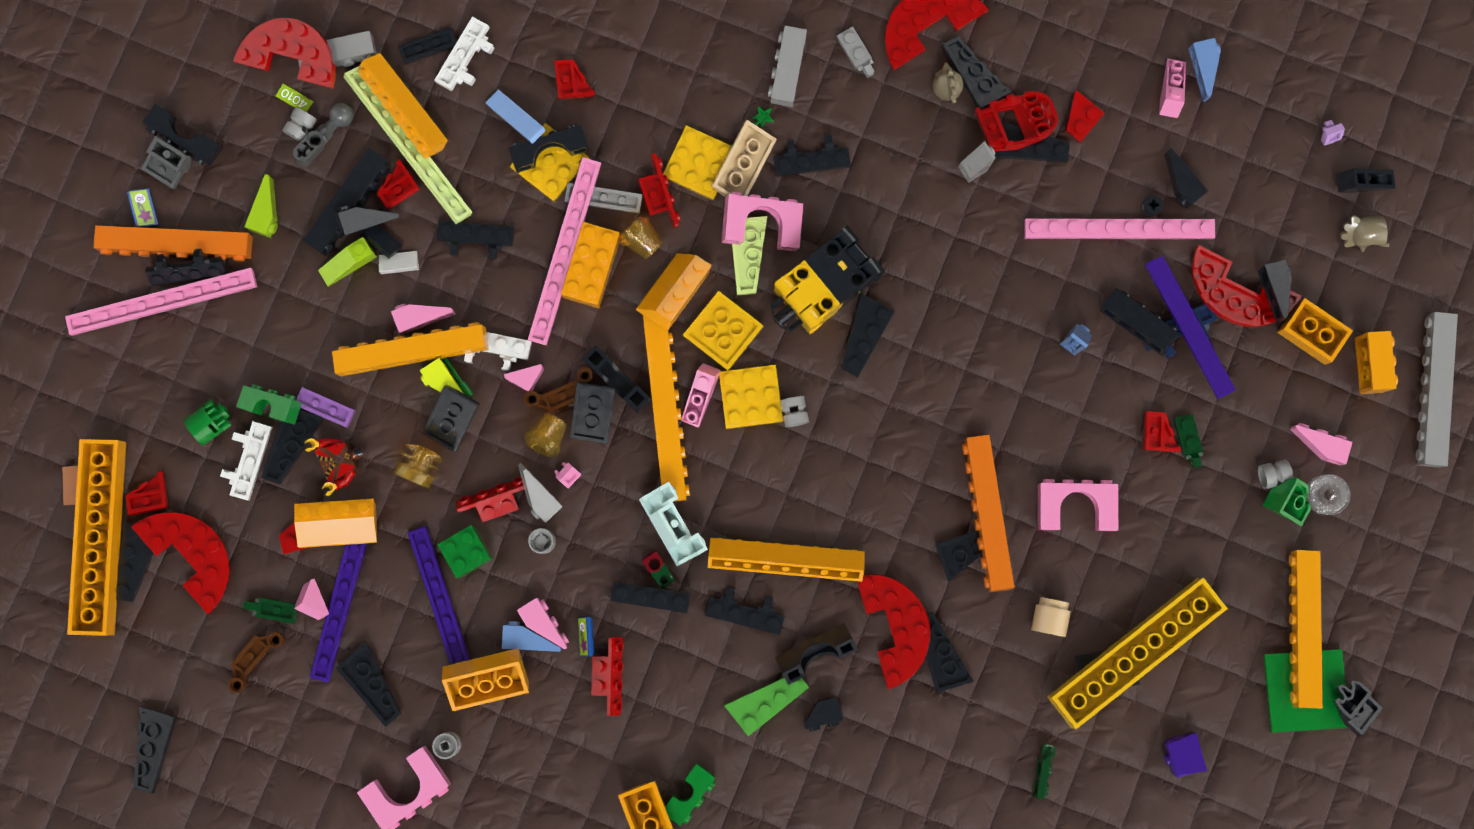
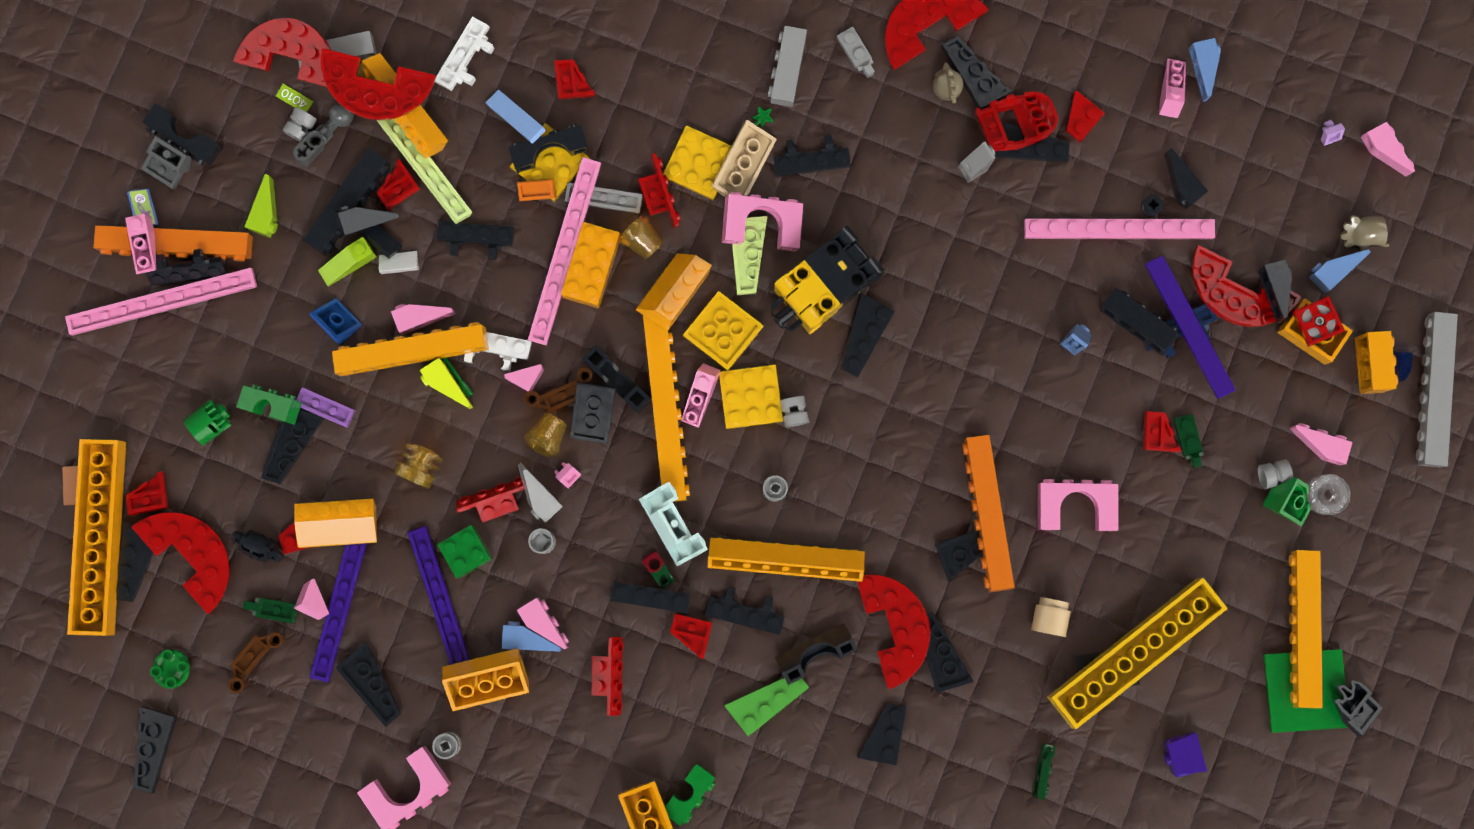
white hinge [220,422,273,501] -> none
torso [304,438,365,496] -> none
black tile [398,28,457,65] -> none
black tile [422,384,480,452] -> none
slope [577,617,595,656] -> none
black slope [803,696,843,732] -> none
black slope [1336,168,1396,193] -> none
none -> bright pink slope [125,214,156,274]
none -> green dish [150,650,190,689]
none -> black piece [231,530,284,563]
none -> blue slope [309,298,362,345]
none -> red plate [321,48,436,120]
none -> orange tile [517,179,557,201]
none -> red wing [670,614,712,659]
none -> light grey wheel [763,476,788,502]
none -> black wing [857,703,906,765]
none -> red piece [1292,296,1345,347]
none -> medium blue slope [1309,249,1371,293]
none -> bright pink slope [1361,122,1415,177]
none -> clear blue brick [1393,351,1413,382]

